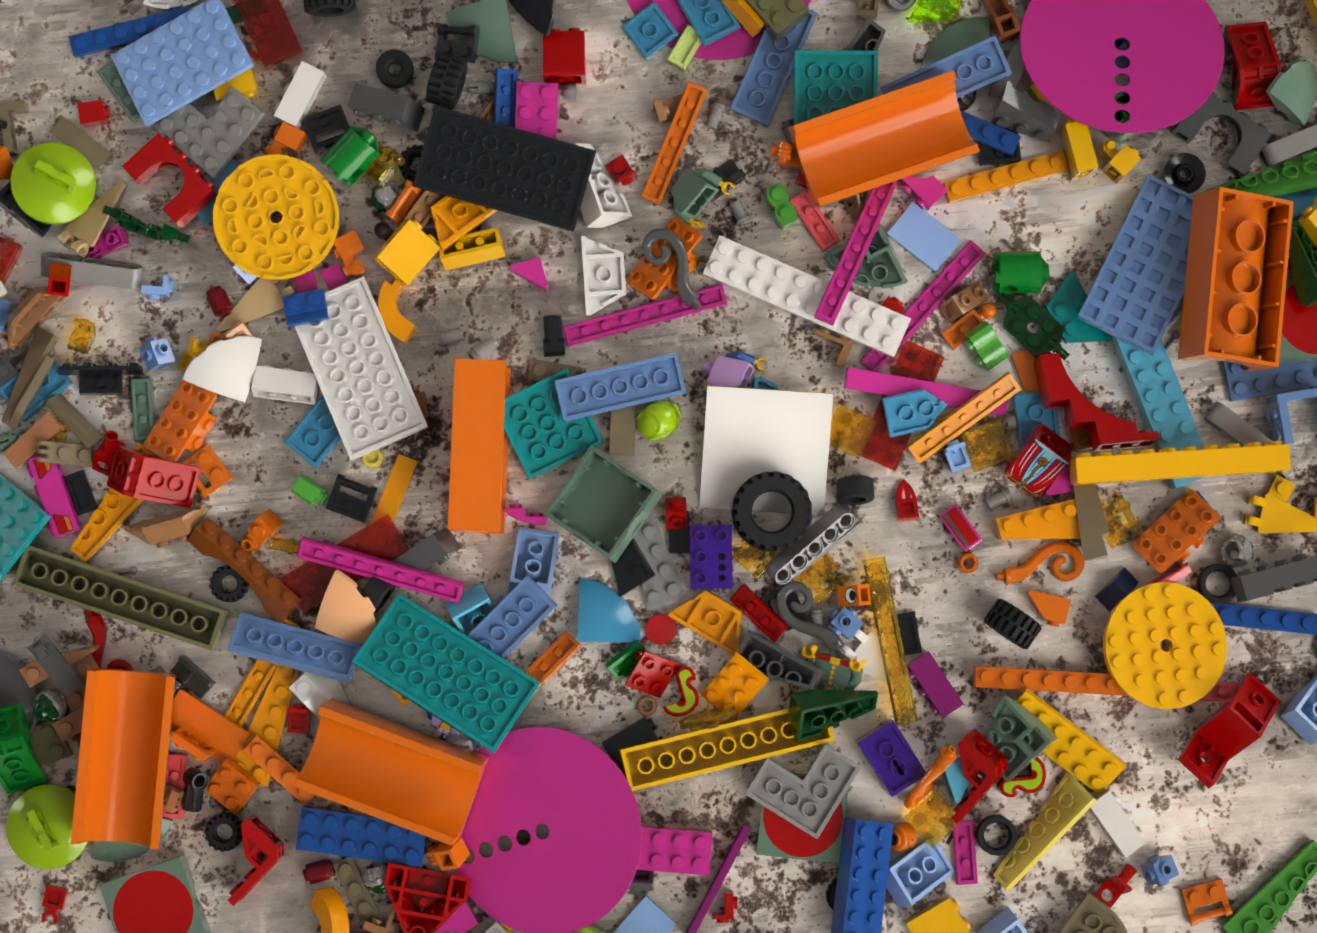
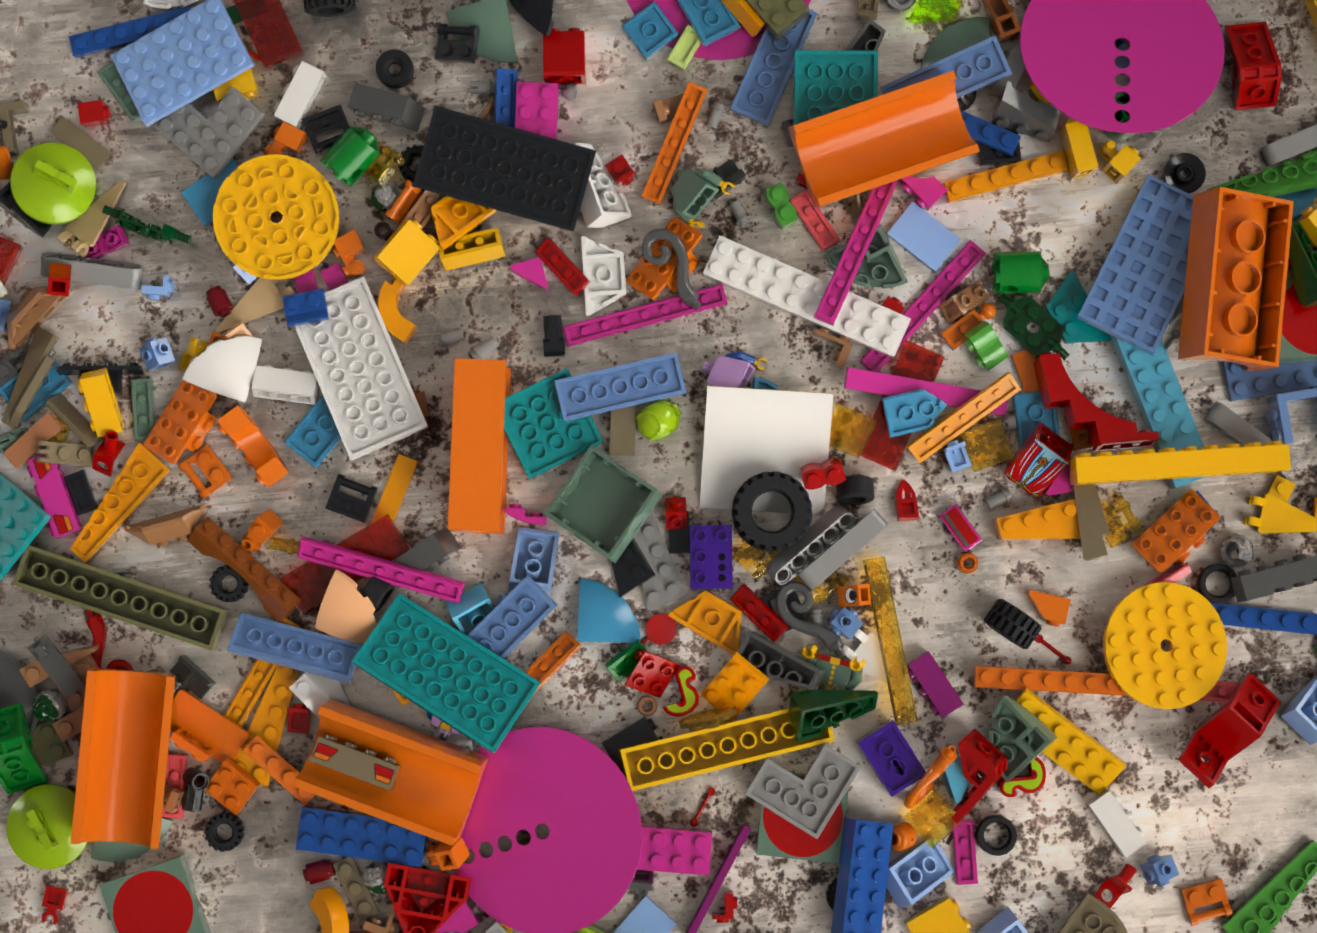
clear yellow bracket [67,318,96,354] -> none
red bracket [107,445,201,508] -> none
red arch [122,133,217,229] -> none
red bracket [227,814,285,906] -> none
bright green brick [291,474,328,507] -> none
light yellow tile [362,449,384,468] -> none
black tyre [426,52,468,110] -> none
dark tan hinge [528,359,586,382] -> none
orange brick [770,141,802,171] -> none
black tile [894,611,922,656] -> none
light yellow wing [993,772,1097,891] -> none
orange plant [996,542,1085,585] -> none
dark blue slope [1094,567,1139,611] -> none
dark grey arch [1171,92,1272,178] -> none
sand green brick [1266,60,1317,126] -> none
none -> yellow brick [78,368,124,438]
none -> orange brick [217,405,289,488]
none -> dark tan brick [309,734,401,790]
none -> red tile [534,237,591,296]
none -> red hinge [690,787,716,827]
none -> light grey beam [798,508,888,591]
none -> red brick [801,458,846,490]
none -> red hinge [1035,635,1072,665]

